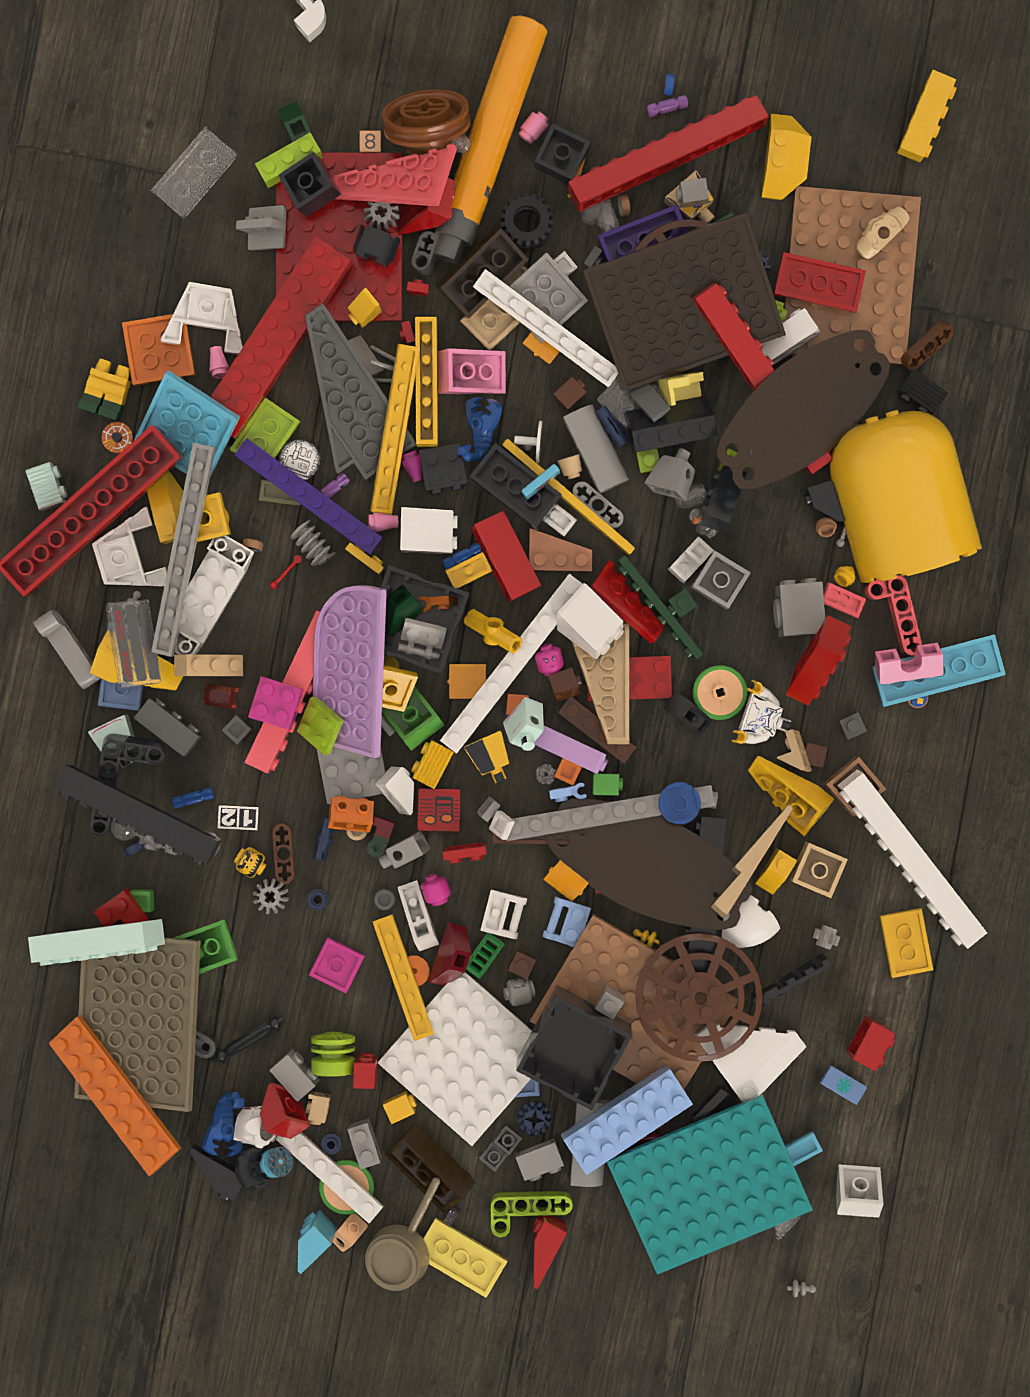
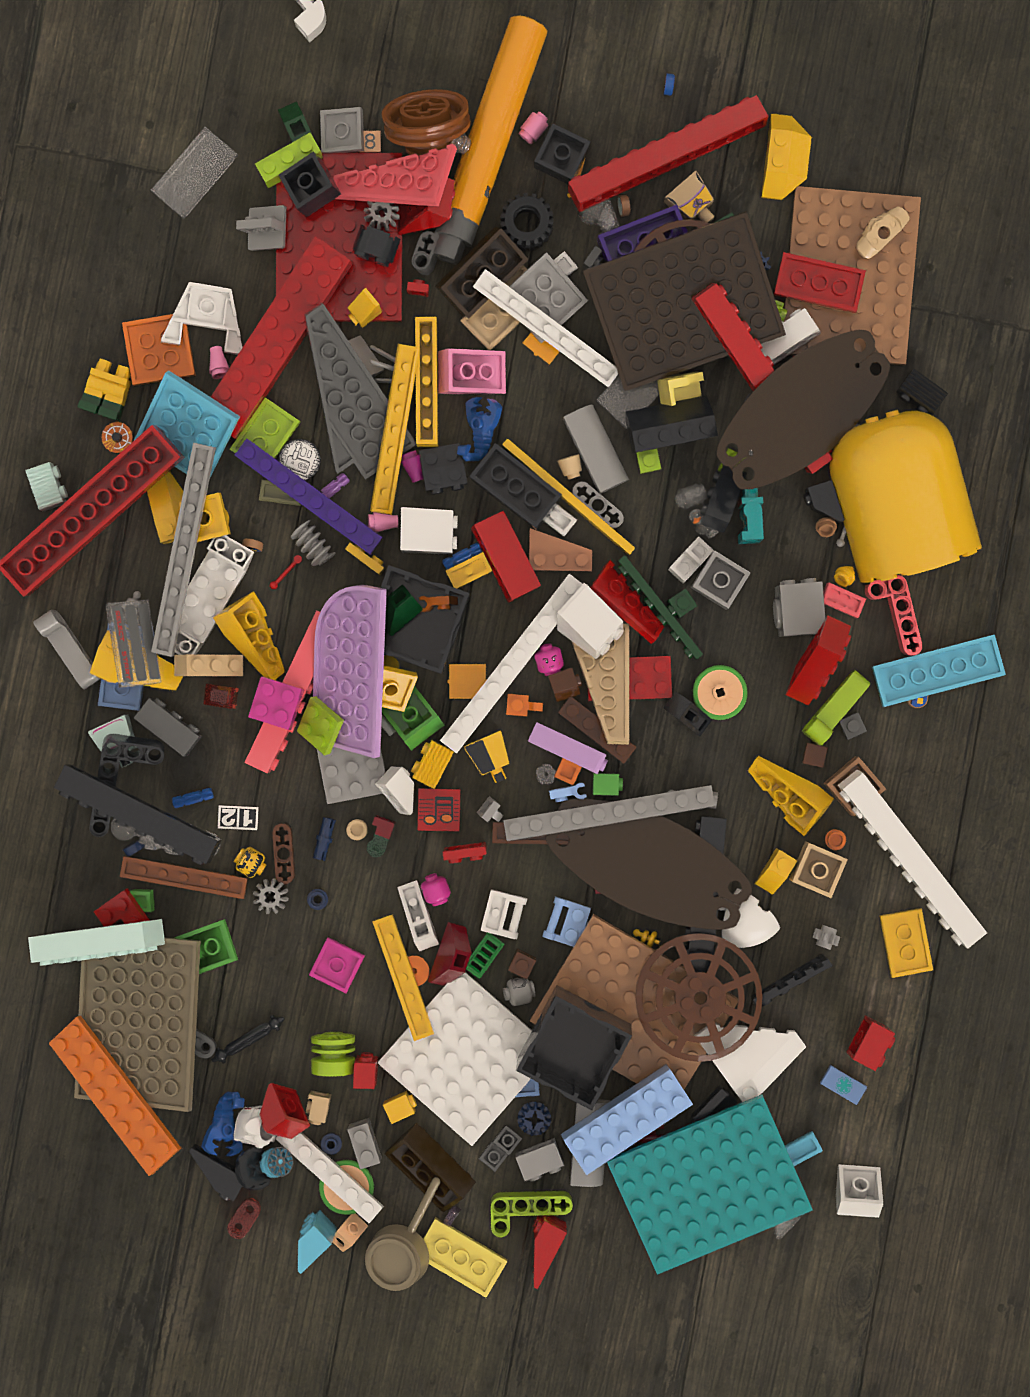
white wing [92,507,167,586] -> none
dark grey plate [222,715,252,745] -> none
light grey brick [269,1049,320,1102] -> none
orange brick [328,796,374,833] -> none
dark grey tile [374,889,395,910] -> none
light grey torso [379,831,430,869] -> none
white plate [398,618,447,661] -> none
red plate [399,321,415,346] -> none
yellow piece [464,609,523,654] -> none
white tile [489,811,515,840] -> none
light aqua torso [503,697,544,751] -> none
white shield [514,421,543,463] -> none
medium azure tile [522,464,560,500] -> none
light orange piece [543,860,589,901] -> none
reddish brown brick [553,377,586,412] -> none
dark blue pin [595,405,629,447] -> none
light grey brick [595,985,625,1020] -> none
dark grey slope [628,384,671,422] -> none
light grey torso [645,448,695,501] -> none
medium lavender axle [647,95,688,117] -> none
blue tile [659,782,701,824] -> none
light grey brick [676,178,709,208] -> none
tan slope [711,805,793,918] -> none
white torso [732,680,791,744] -> none
tan slope [777,729,812,772] -> none
light grey hair [787,1279,816,1298] -> none
bright pink arch [875,643,943,684] -> none
yellow brick [897,70,957,163] -> none
reddish brown beam [901,321,954,371] -> none
none -> dark orange plate [120,856,248,899]
none -> yellow wedge [213,591,285,680]
none -> clear red plate [227,1198,261,1239]
none -> light grey plate [320,107,364,153]
none -> teal hips [738,488,764,544]
none -> lime beam [802,669,871,746]
none -> orange plate [825,829,846,850]

